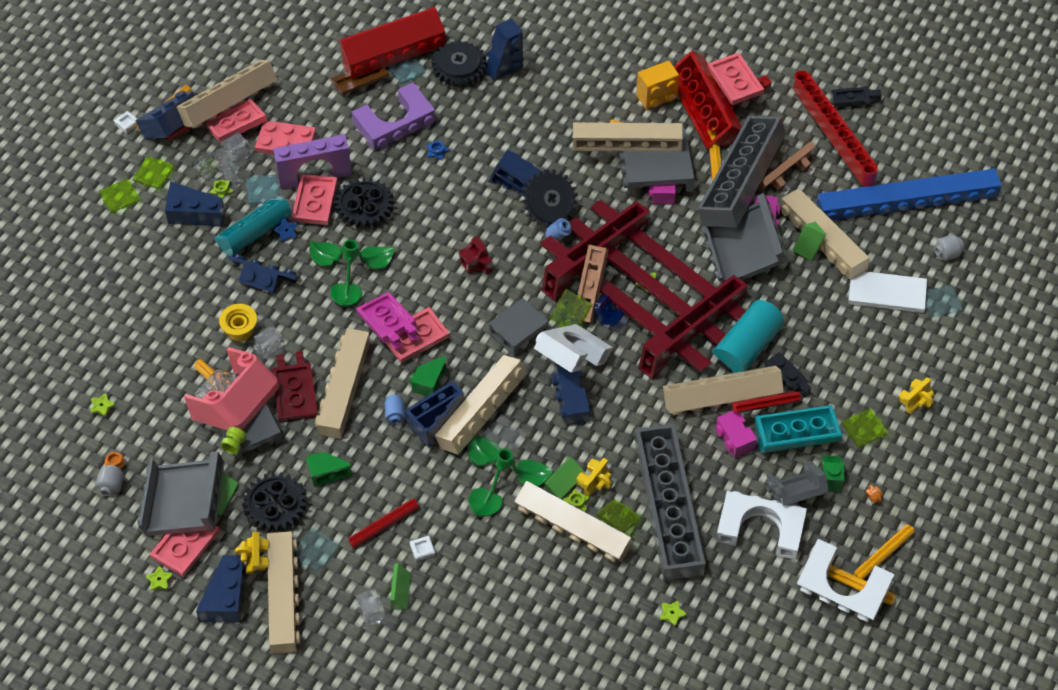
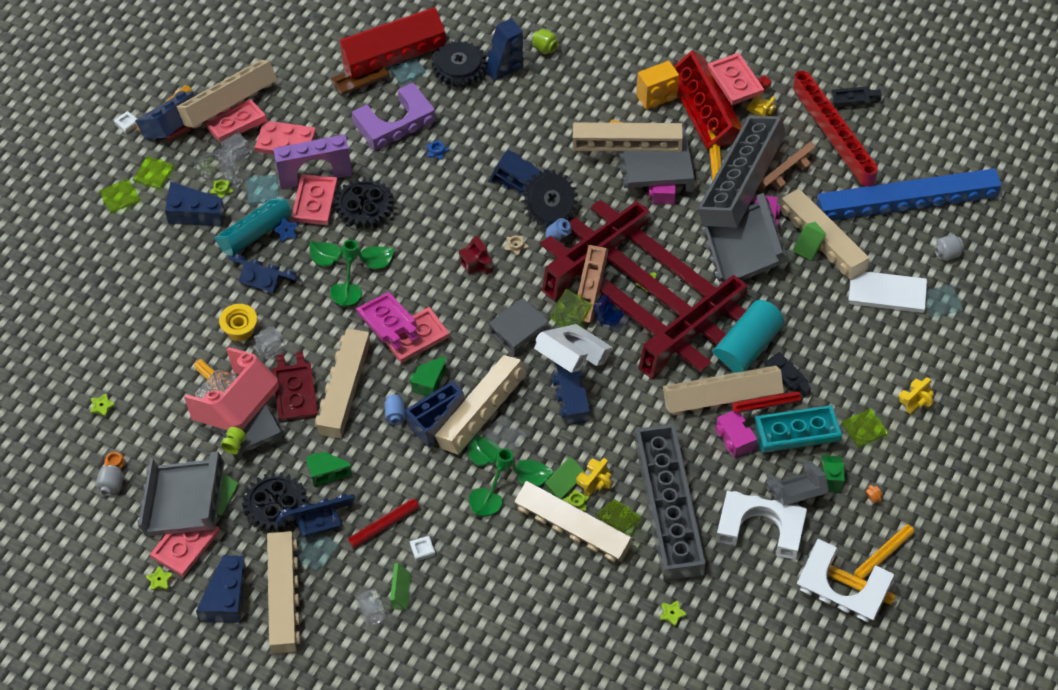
yellow hips [235,532,269,574] -> none
none -> dark blue bracket [276,494,355,538]
none -> tan plate [504,236,528,256]
none -> lime head [532,29,558,54]
none -> yellow bracket [747,96,776,116]

